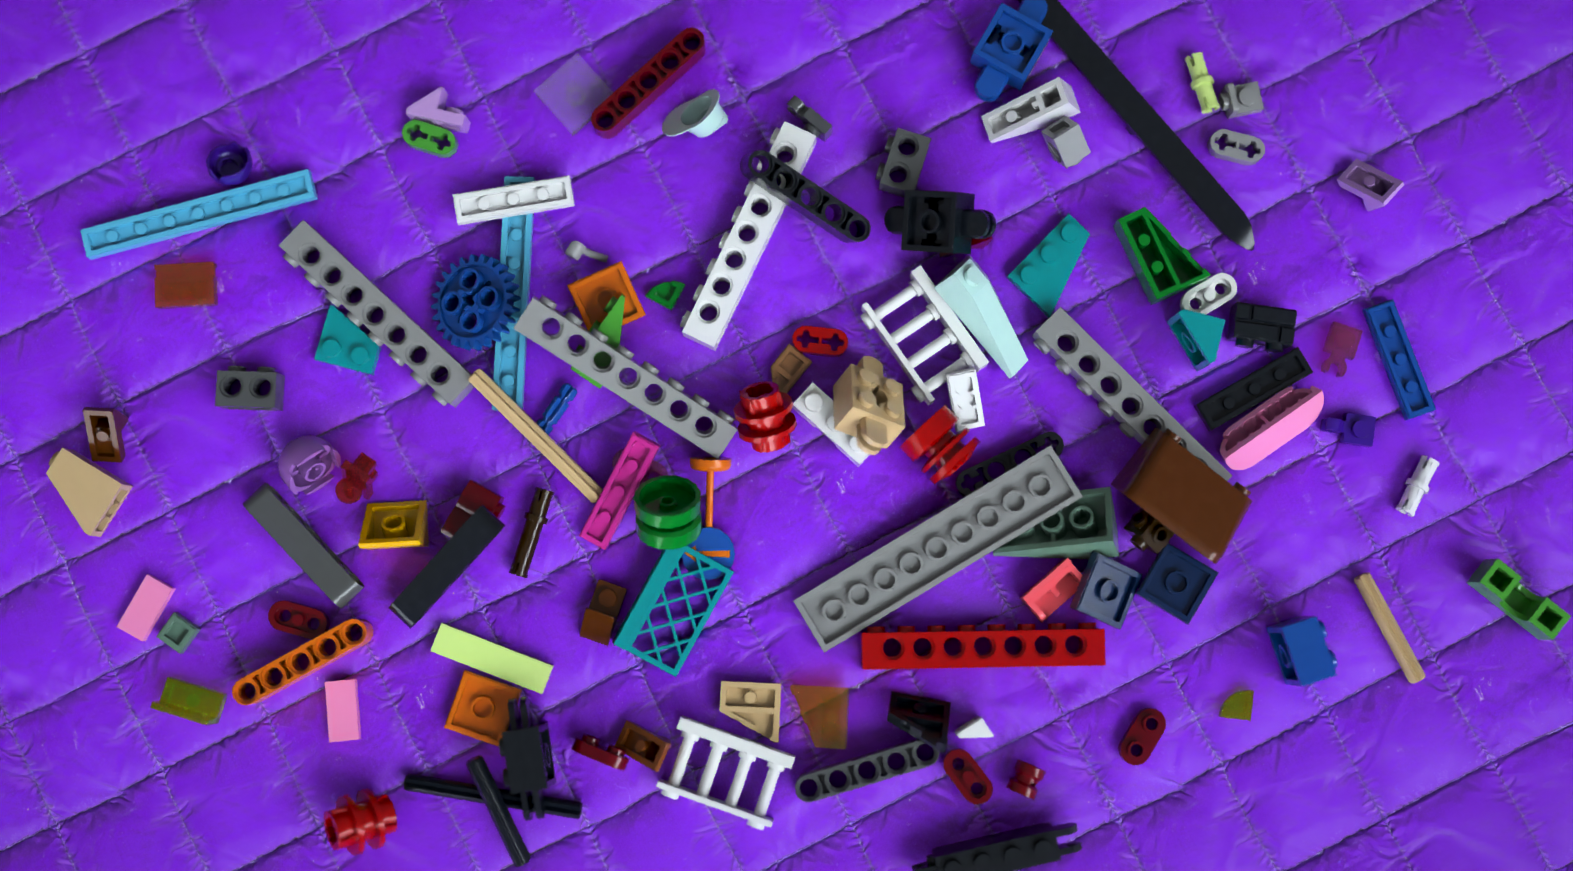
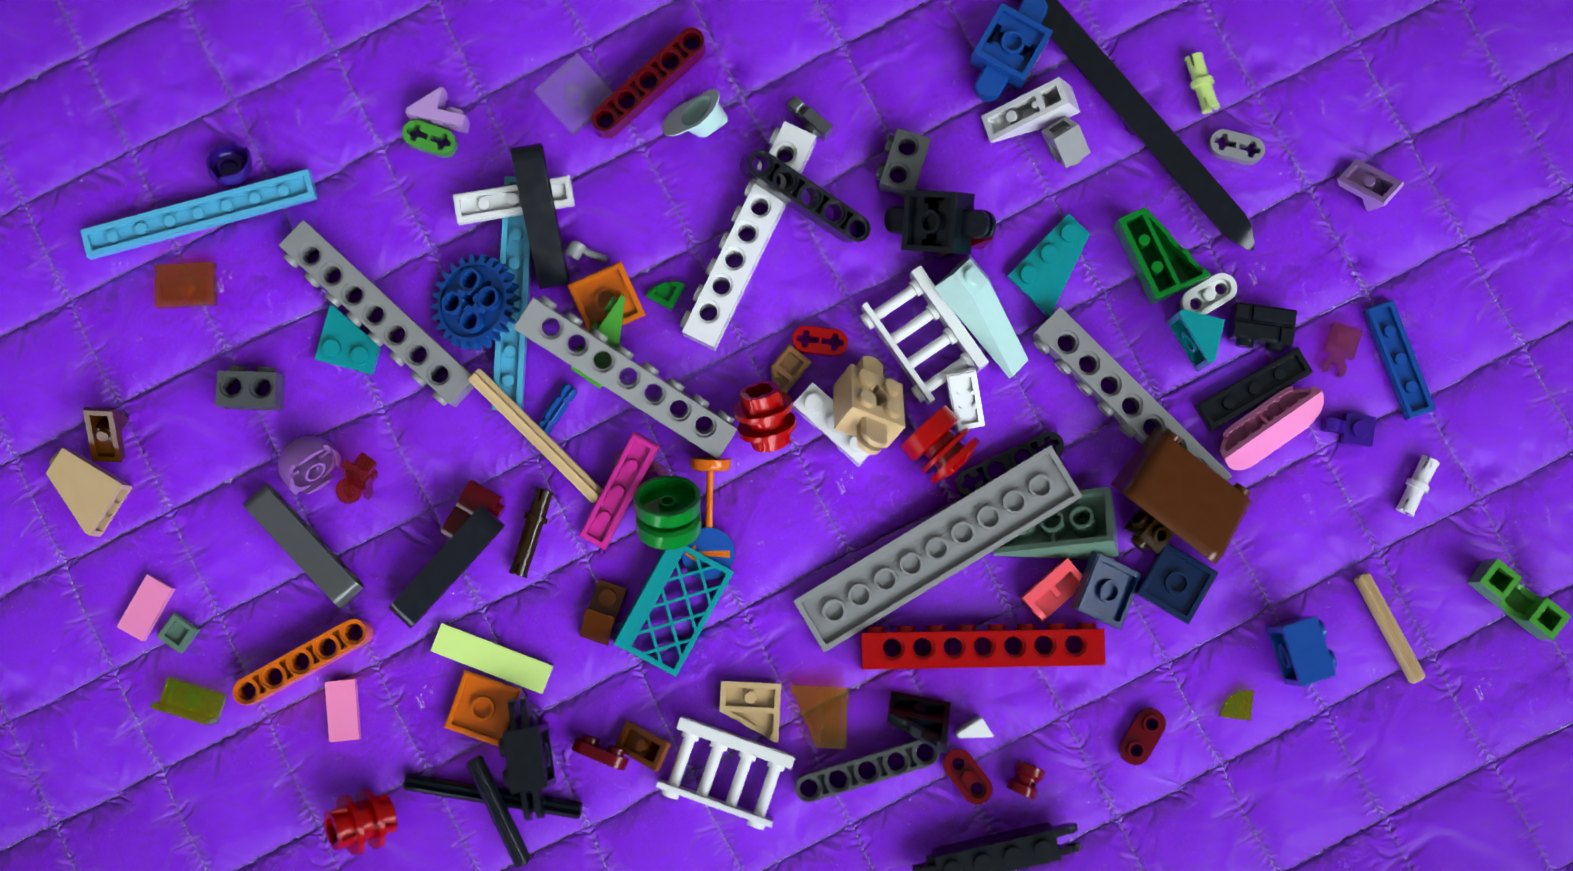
dark red plate [268,601,330,639] -> none
yellow slope [359,500,429,550] -> none
light grey bracket [1219,81,1264,119] -> none
none -> black beam [511,143,570,289]

